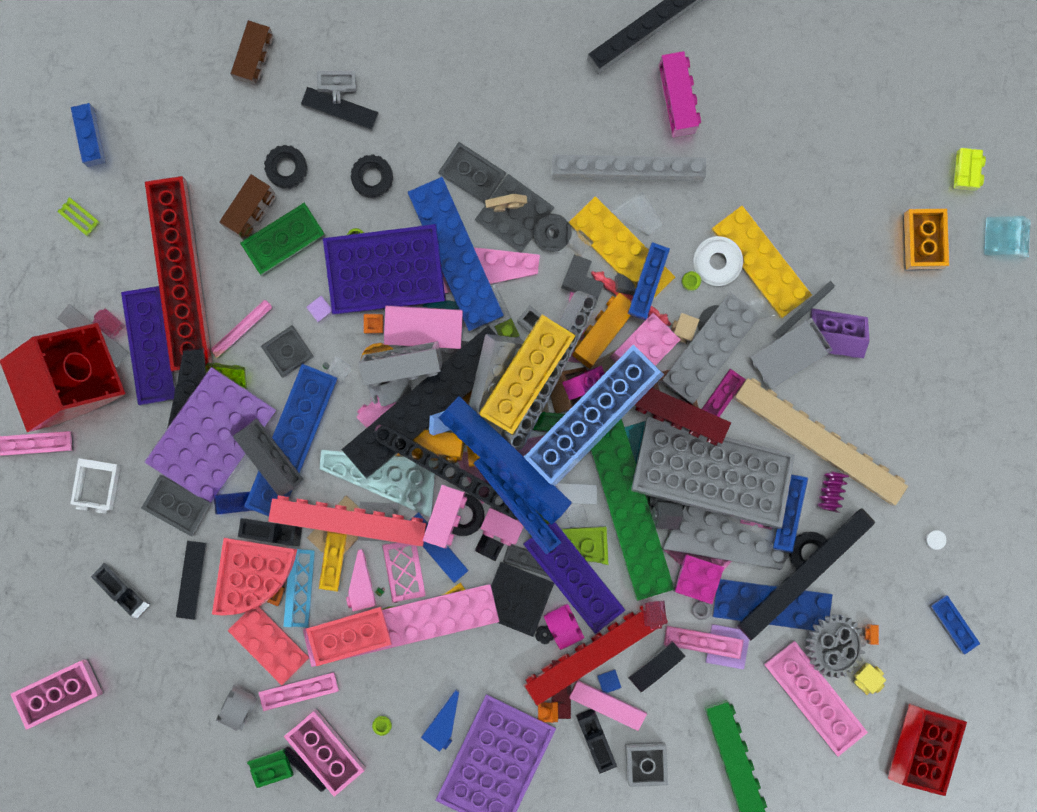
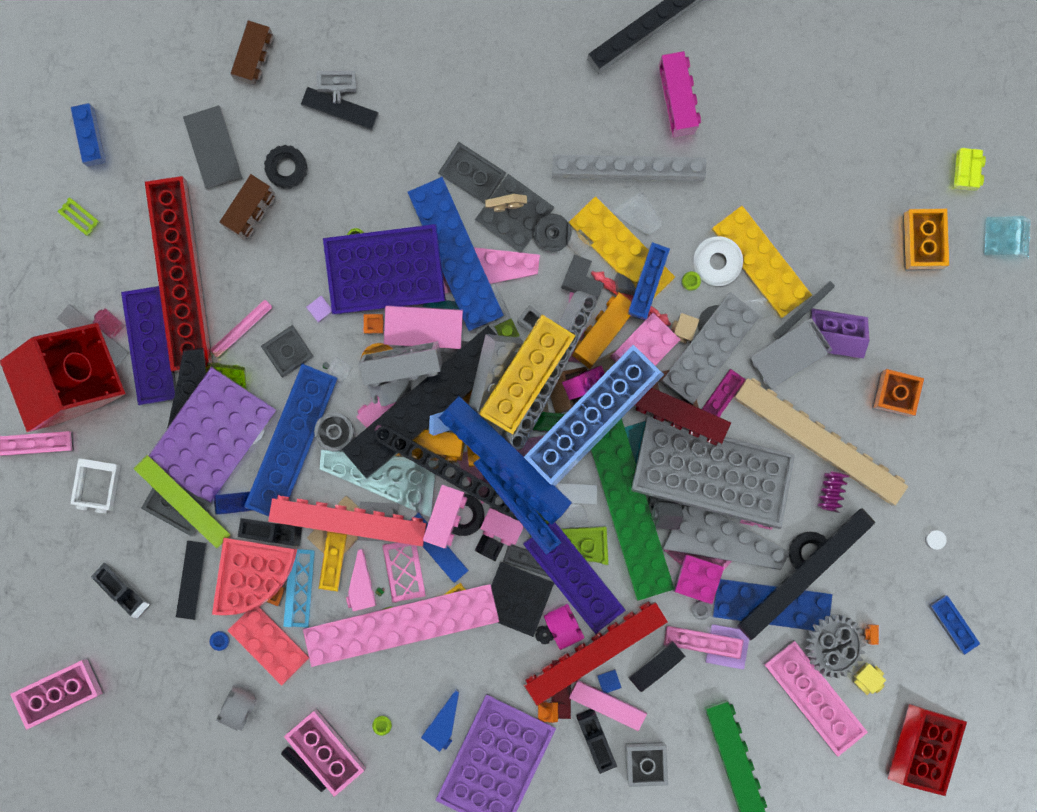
dark grey panel [233,418,304,496] -> none
green plate [240,202,325,276] -> none
green plate [247,748,294,788] -> none
bright pink plate [259,672,339,711] -> none
coral plate [306,607,392,666] -> none
black tyre [350,154,393,199] -> none
clear pink brick [642,600,667,630] -> none
blue plate [773,474,808,553] -> none
none -> lime tile [133,455,230,548]
none -> dark grey tile [183,105,242,189]
none -> blue tile [209,631,230,651]
none -> light grey brick [314,412,355,452]
none -> orange brick [873,369,924,417]

